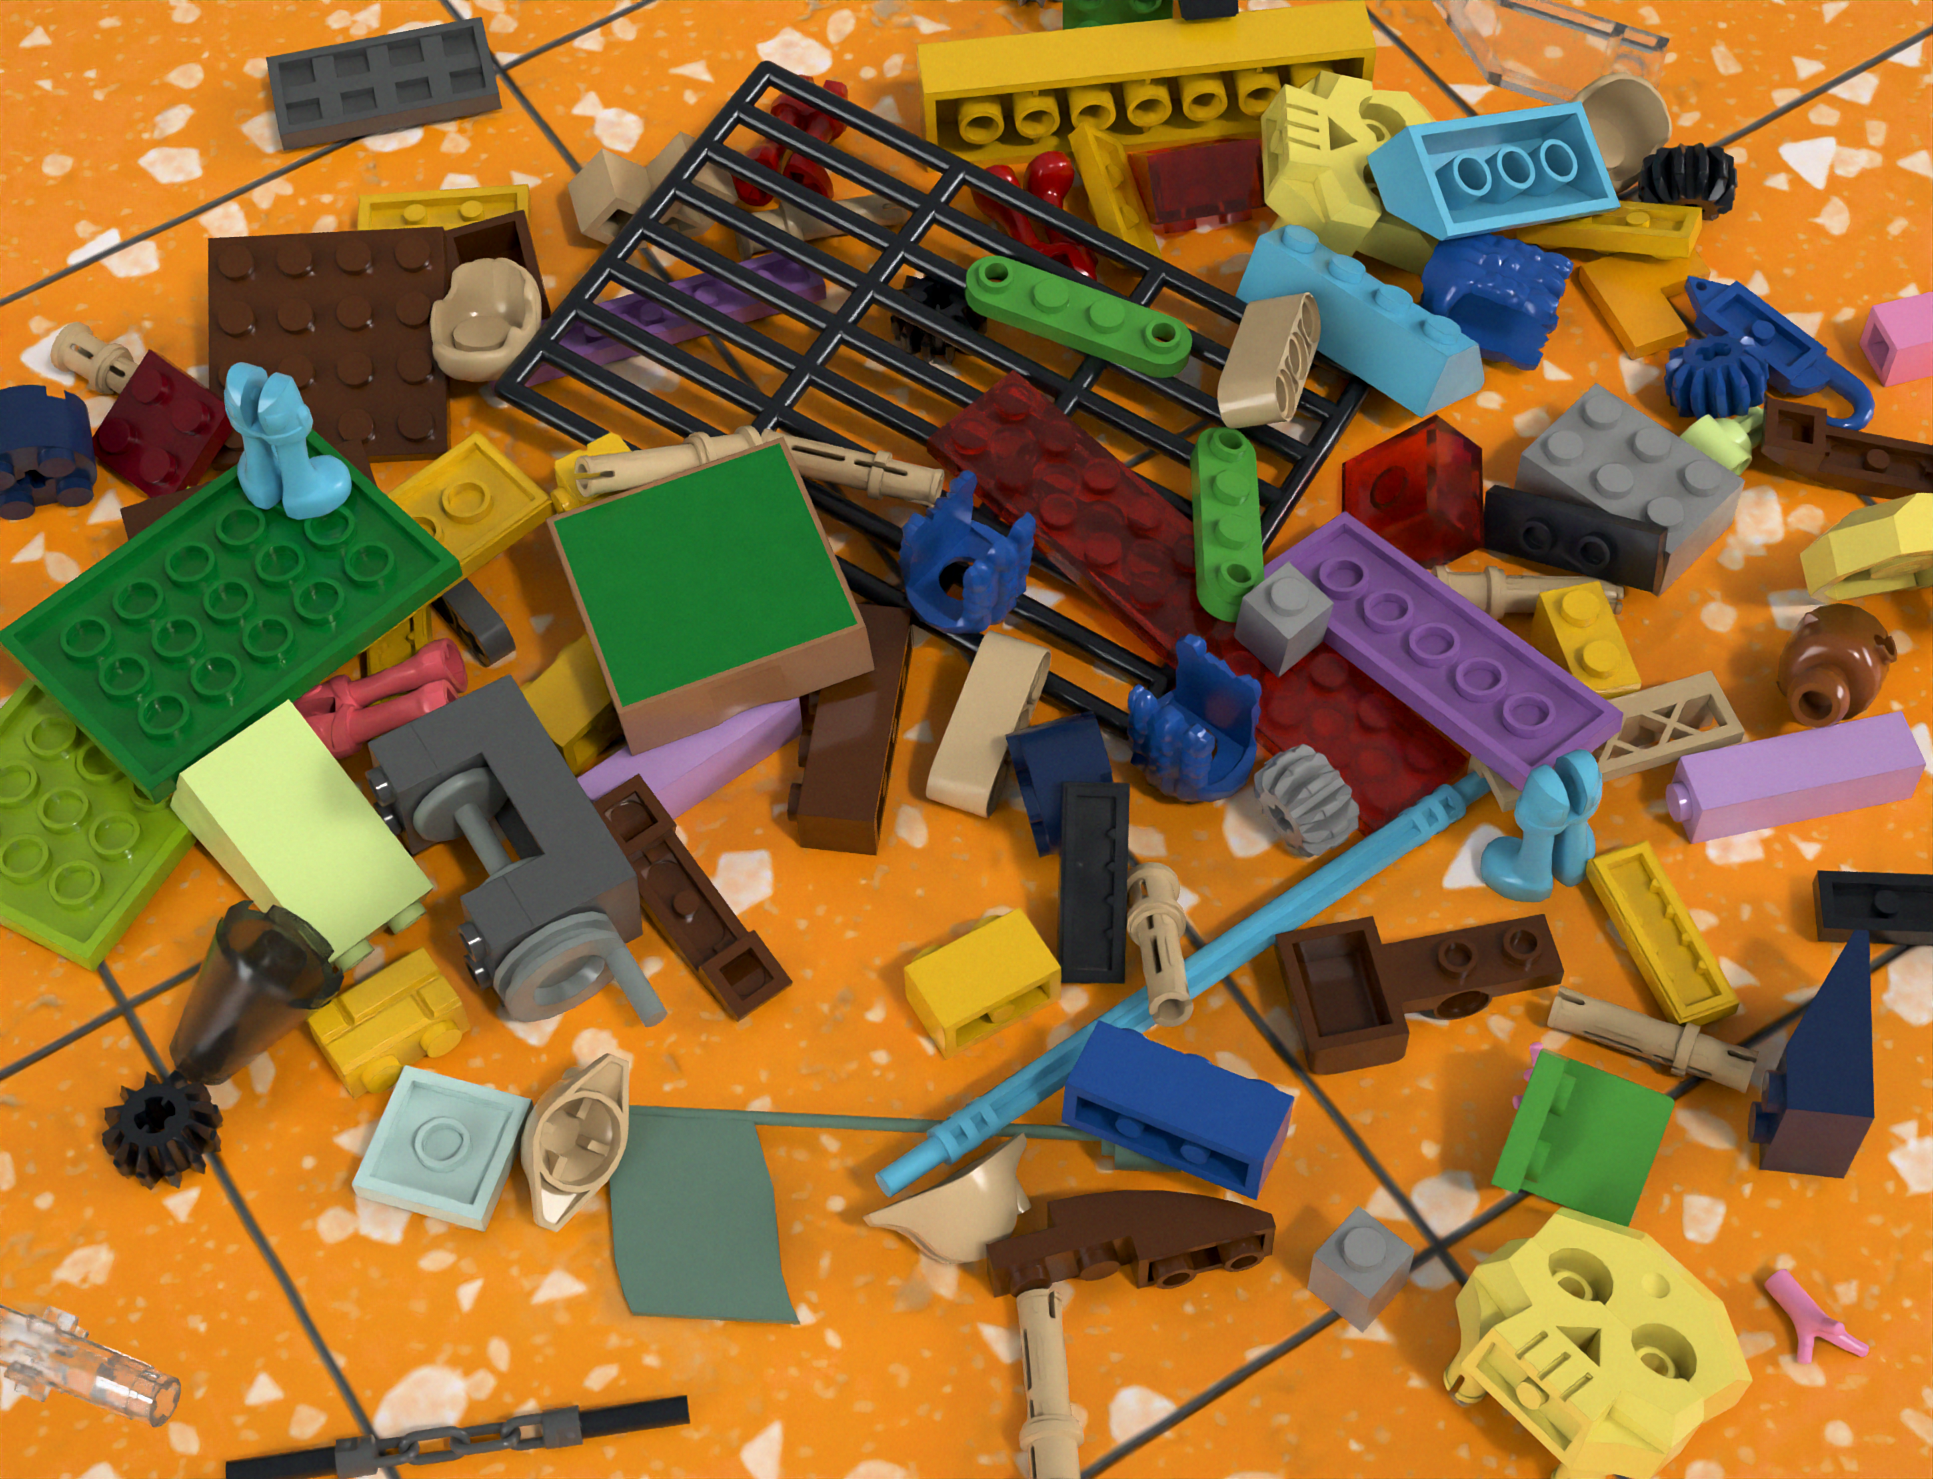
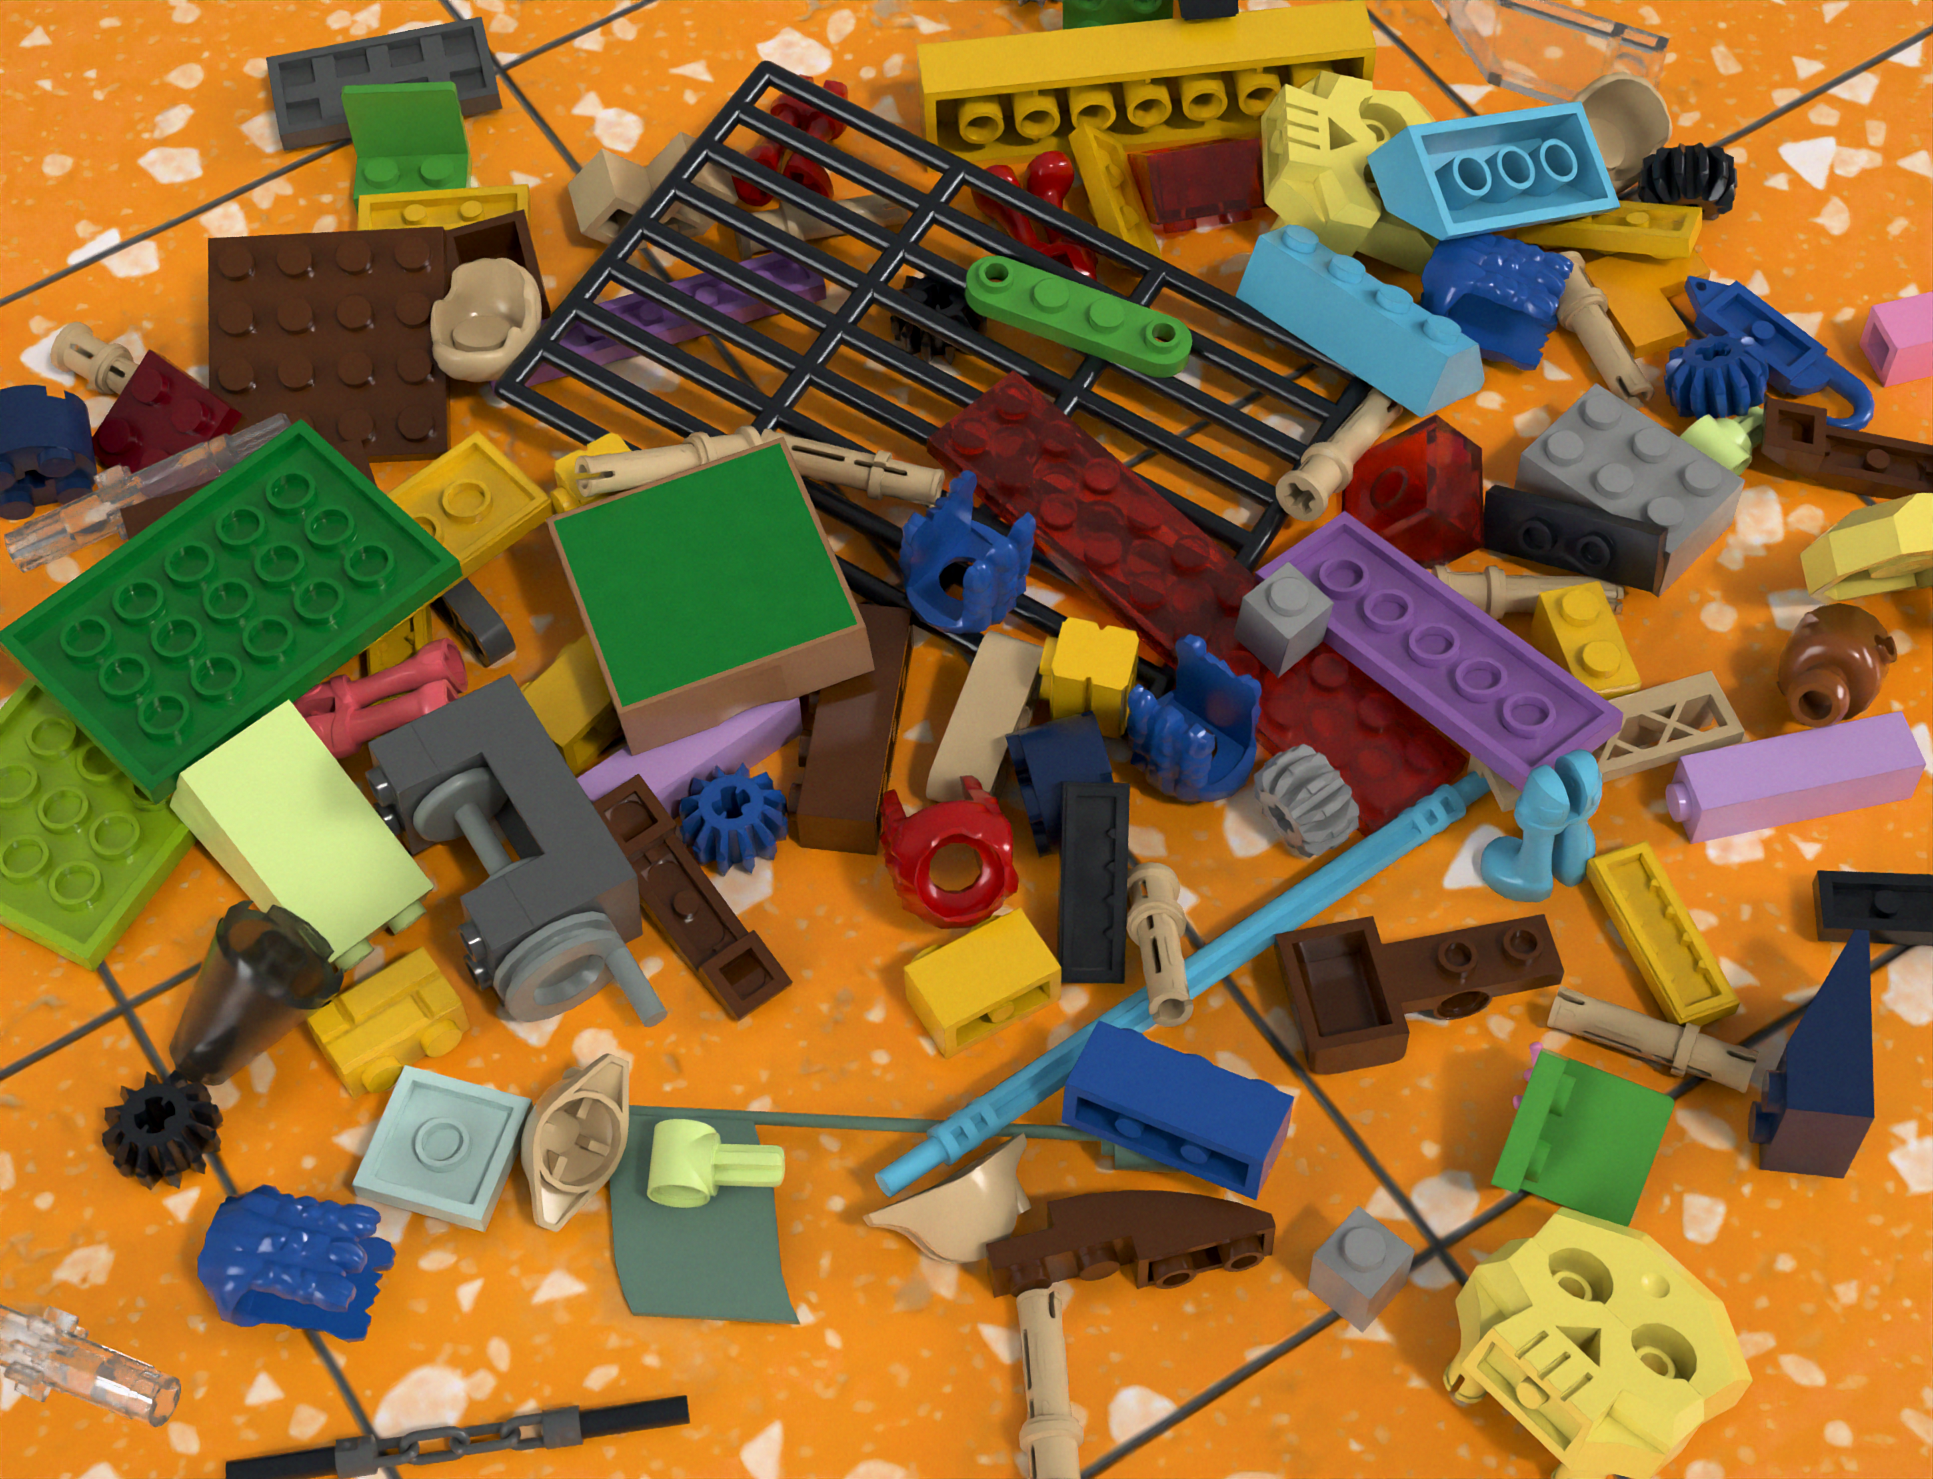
medium azure piece [224,362,352,520] -> none
bright green plate [1190,427,1265,623] -> none
tan beam [1217,292,1321,429] -> none
bright pink bar [1764,1269,1869,1364] -> none
none -> clear piece [4,412,291,573]
none -> blue piece [197,1183,396,1343]
none -> bright green bracket [341,81,472,214]
none -> yellowish green axle [647,1119,785,1208]
none -> blue gear [679,763,789,876]
none -> red piece [879,775,1019,929]
none -> yellow brick [1039,617,1139,739]
none -> tan pin [1276,387,1403,521]
none -> tan pin [1556,251,1655,410]

